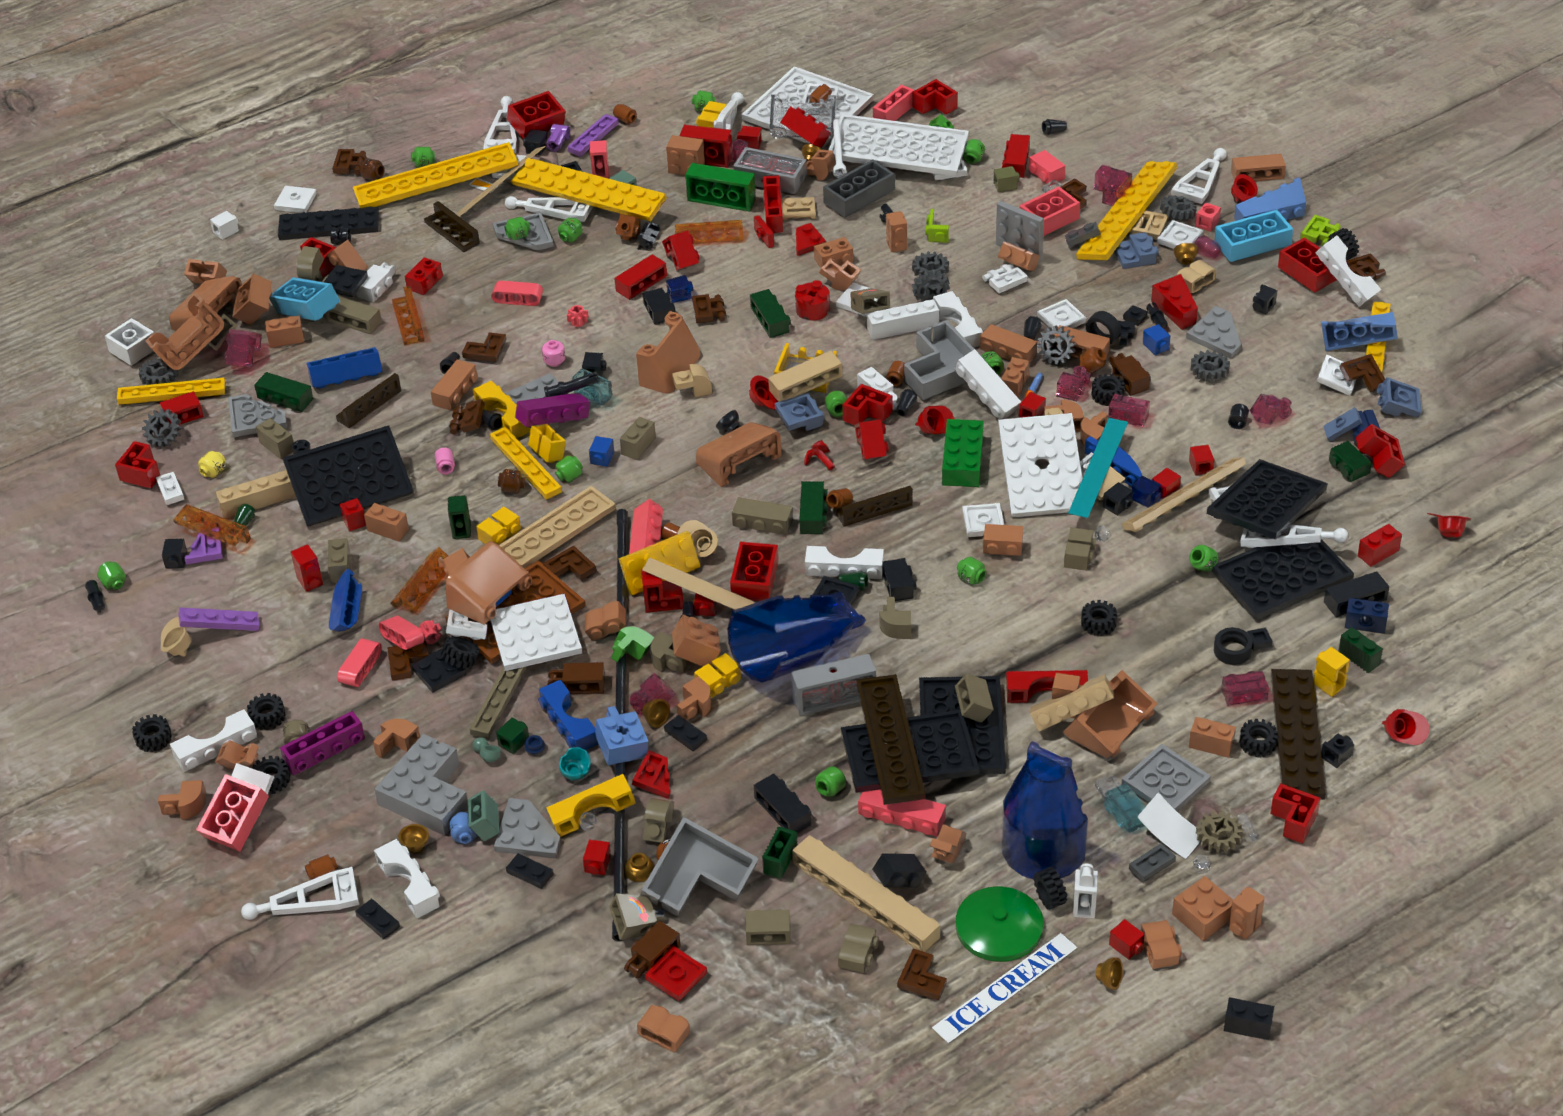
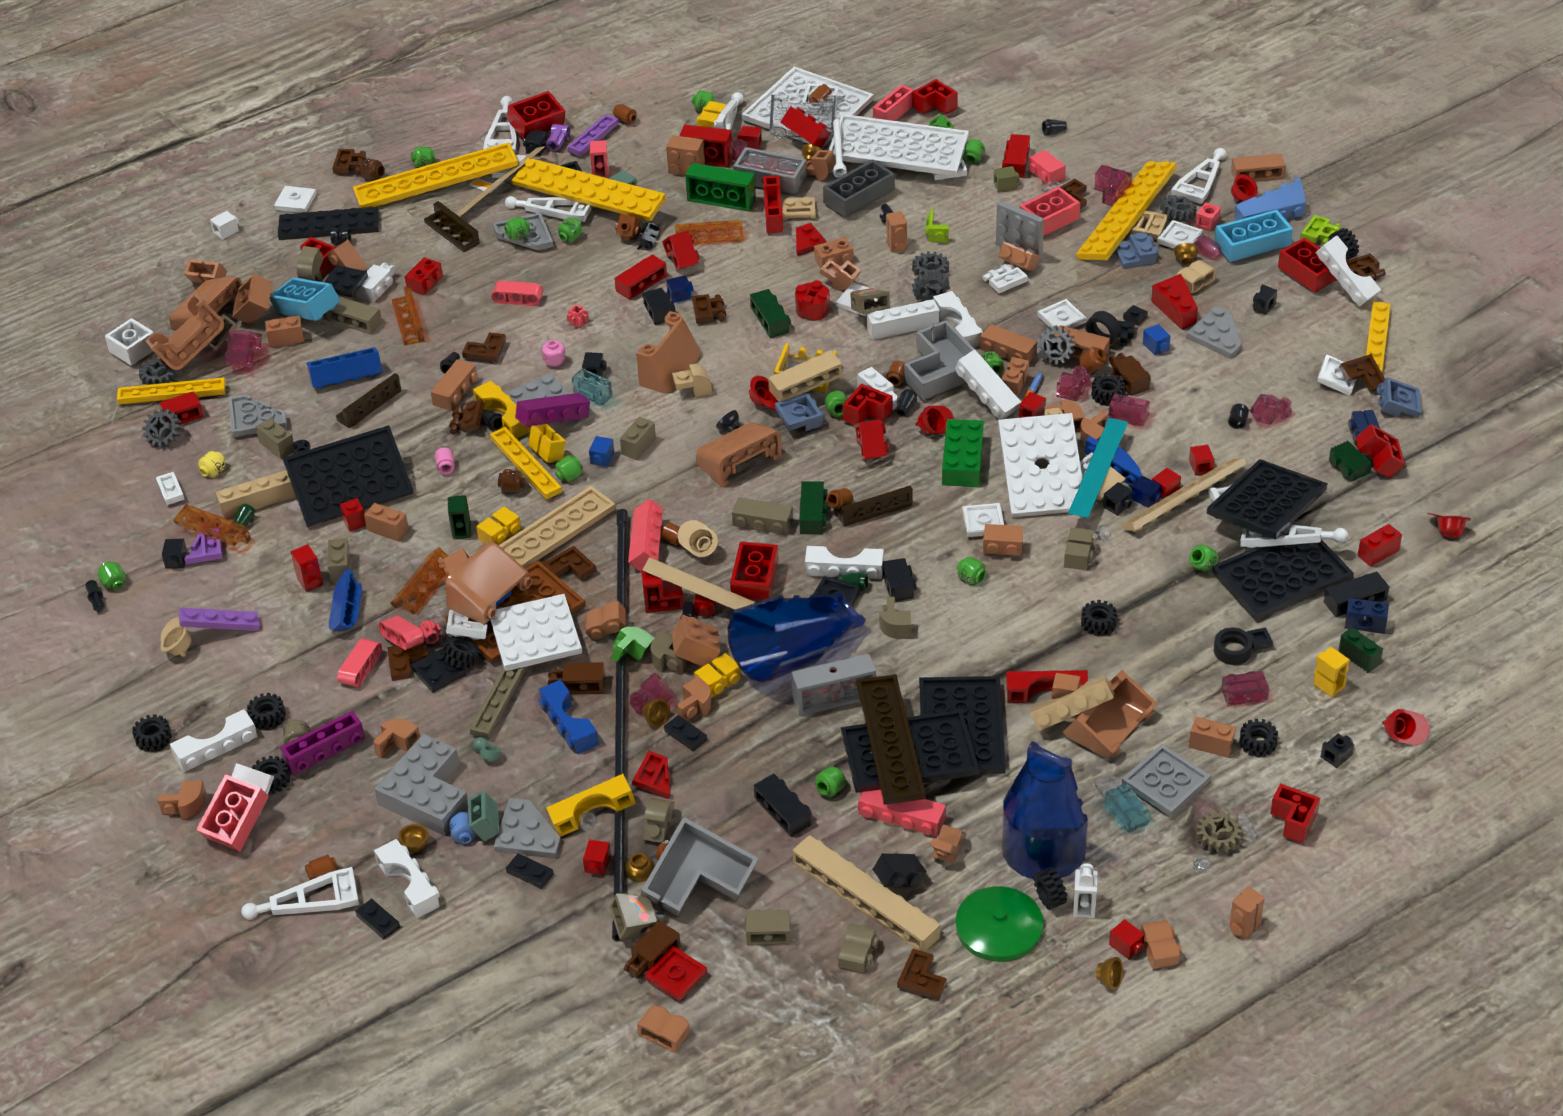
red brick [115,441,160,489] -> none
nougat brick [215,740,259,770] -> none
dark green brick [254,372,314,412] -> none
dark green brick [496,718,529,754] -> none
dark blue plate [524,735,545,755] -> none
black pin [544,371,599,397] -> none
teal hair [559,747,591,781] -> none
medium blue hinge [595,706,649,765] -> none
yellow plate [619,531,701,595] -> none
red plate [754,215,774,248] -> none
dark green brick [762,827,798,879] -> none
red plant [804,440,835,470] -> none
white sticker [932,933,1077,1043] -> none
dark tan brick [955,673,993,723] -> none
black cone [1024,316,1042,340] -> none
dark grey plate [1065,222,1101,247] -> none
dark grey plate [1129,843,1176,882] -> none
white sticker [1138,793,1201,859] -> none
black axle [1146,302,1168,329] -> none
nougat brick [1172,876,1233,941] -> none
dark grey gear [1190,350,1230,382] -> none
black brick [1224,997,1275,1040] -> none
dark brown plate [1271,669,1326,800] -> none
medium blue wedge [1321,312,1398,351] -> none
sand blue plate [1323,407,1362,442] -> none

